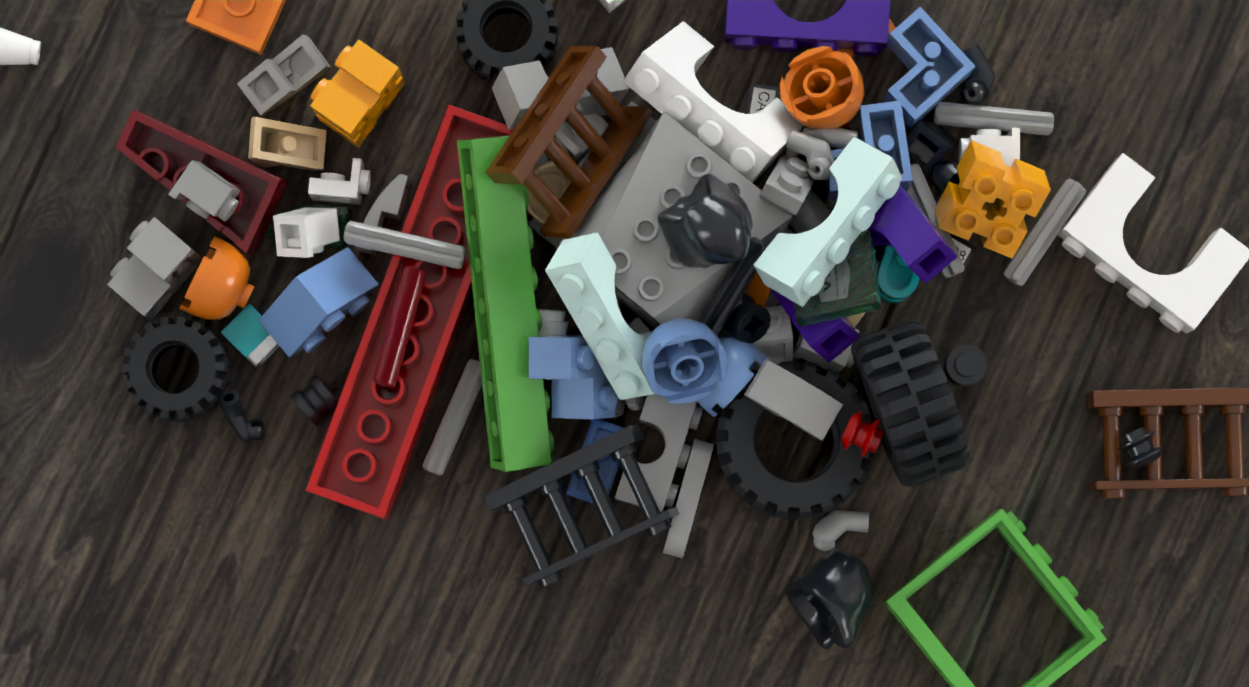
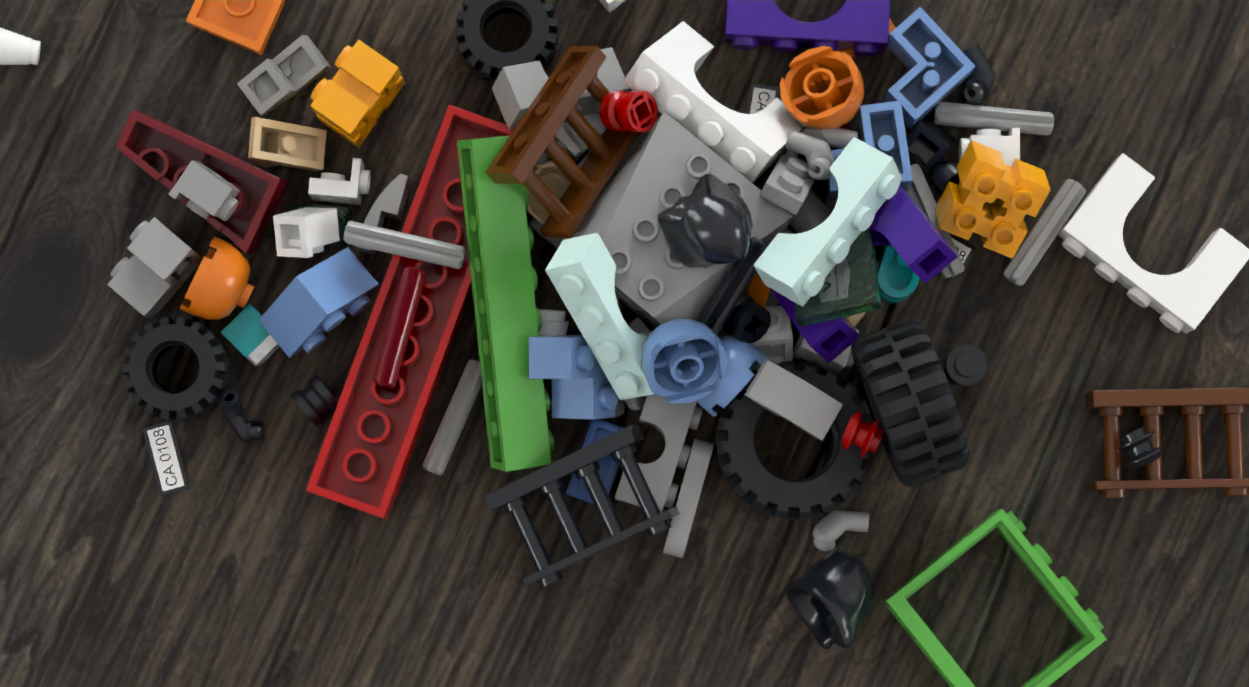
none -> sticker [142,420,189,496]
none -> red wheel [599,90,658,132]

